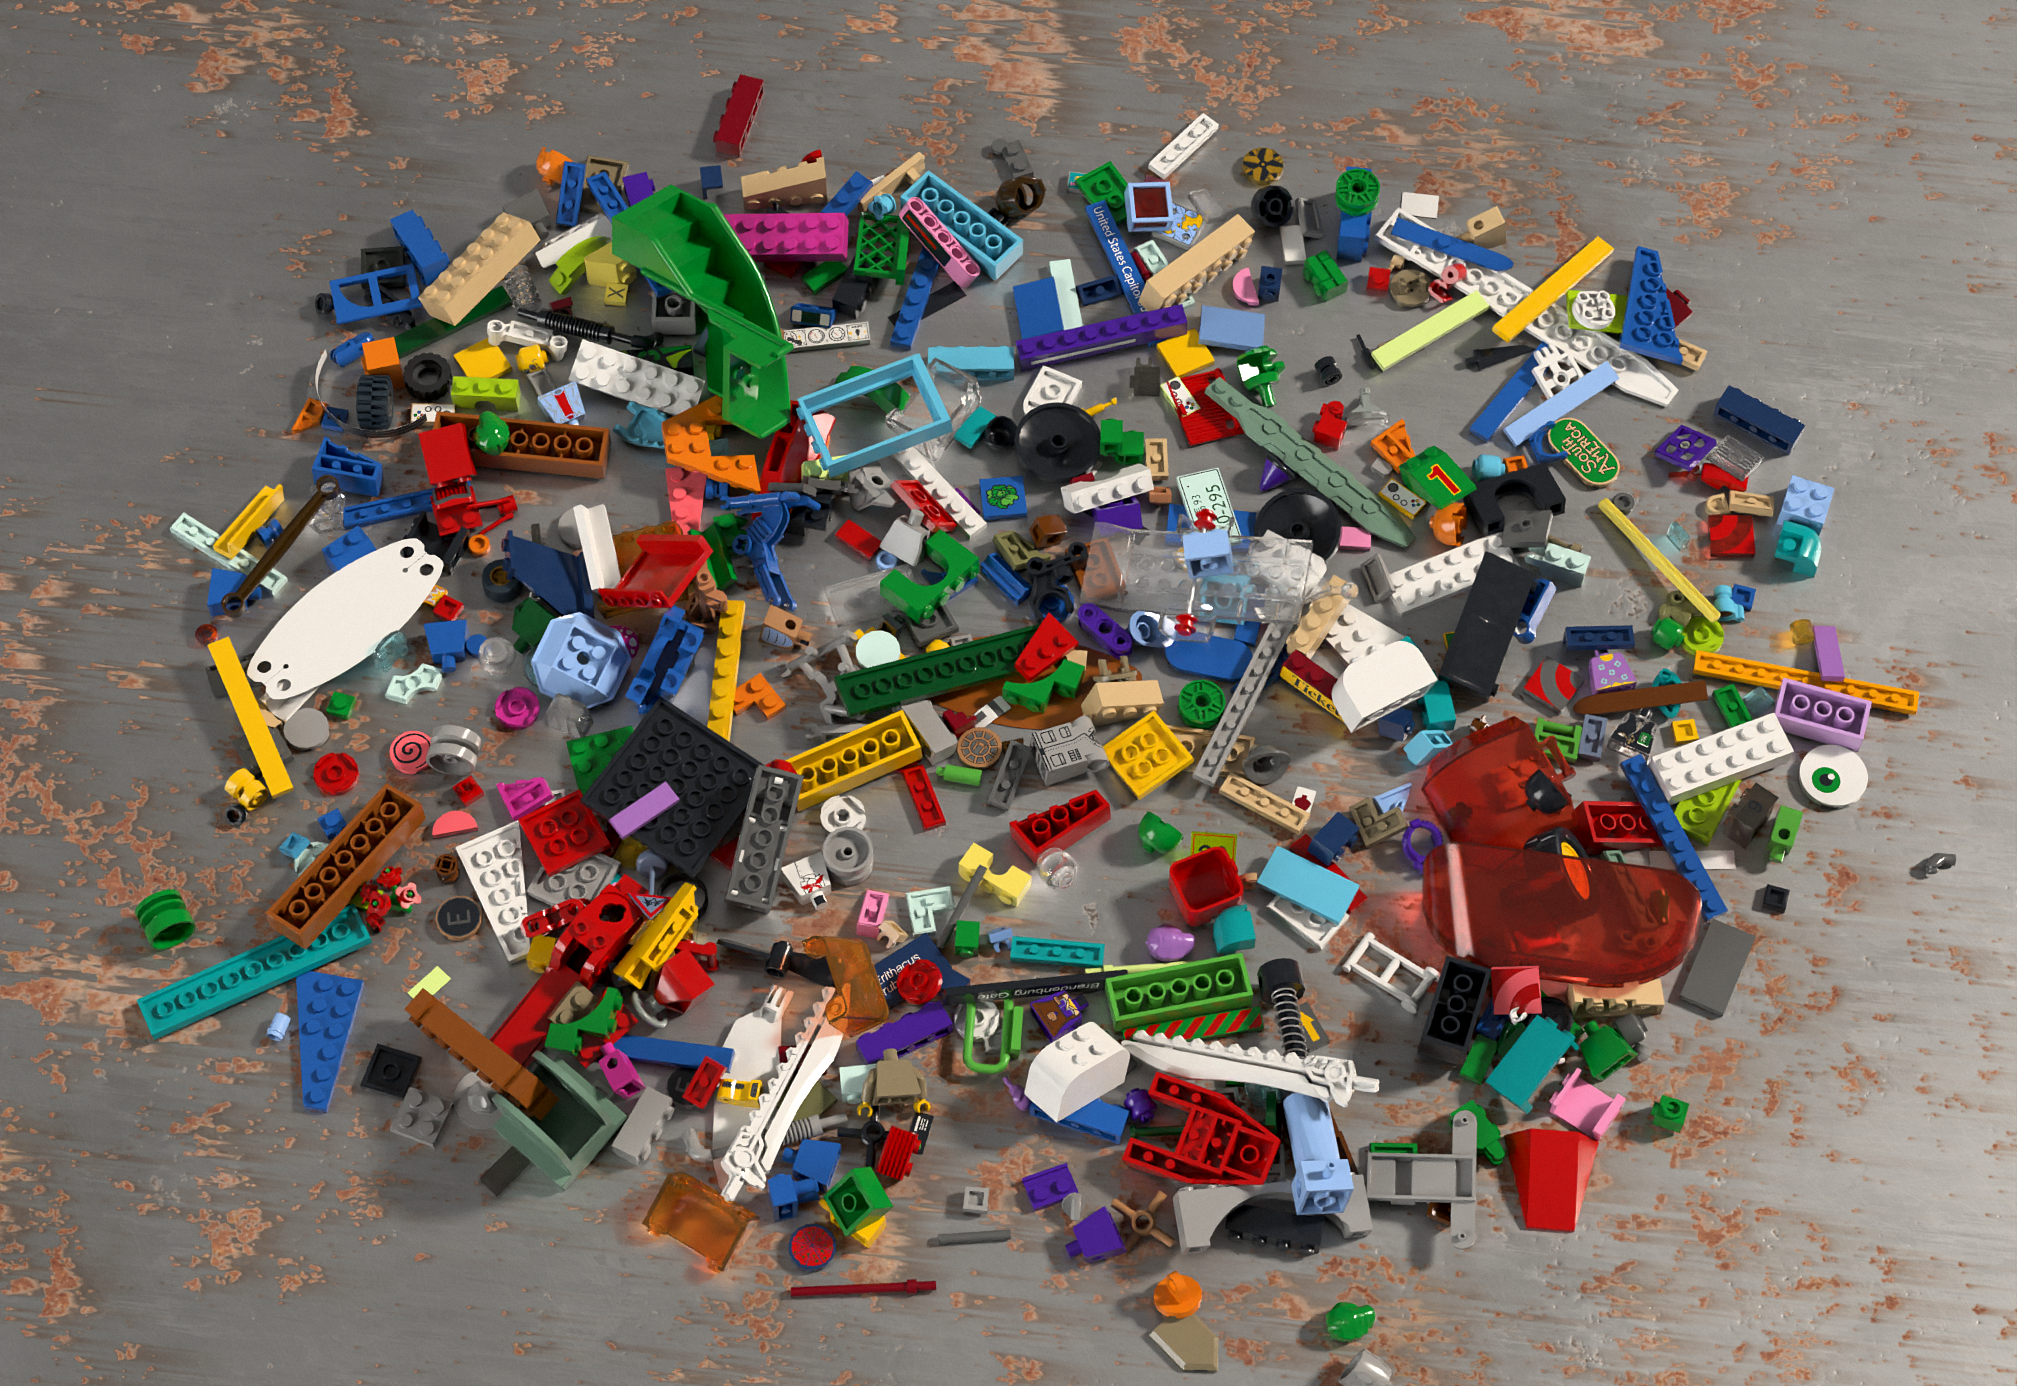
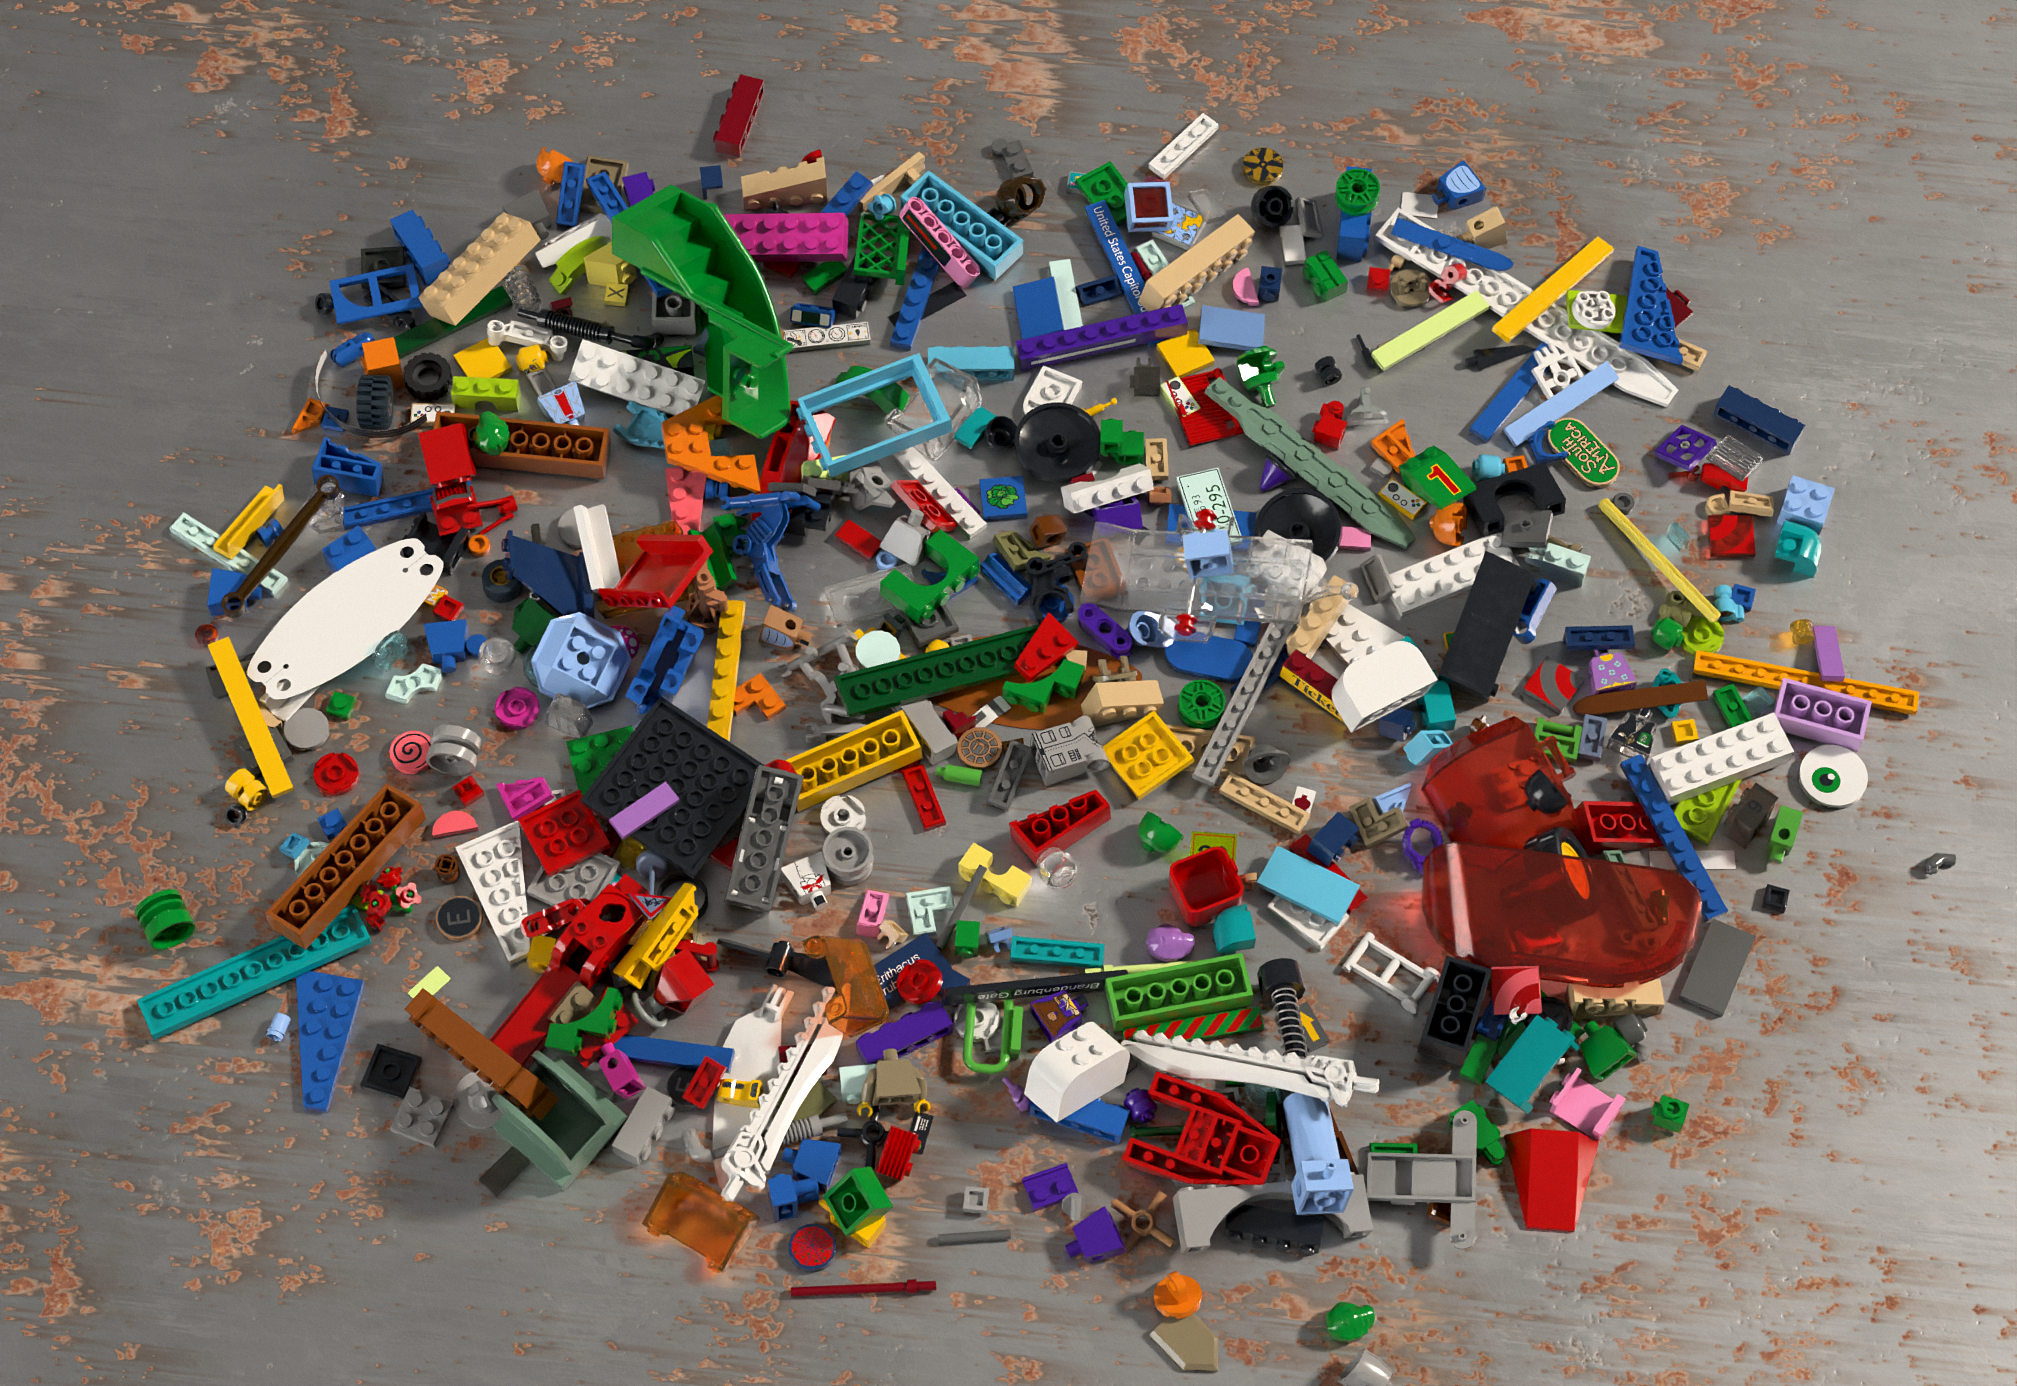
none -> torso [1432,160,1486,210]

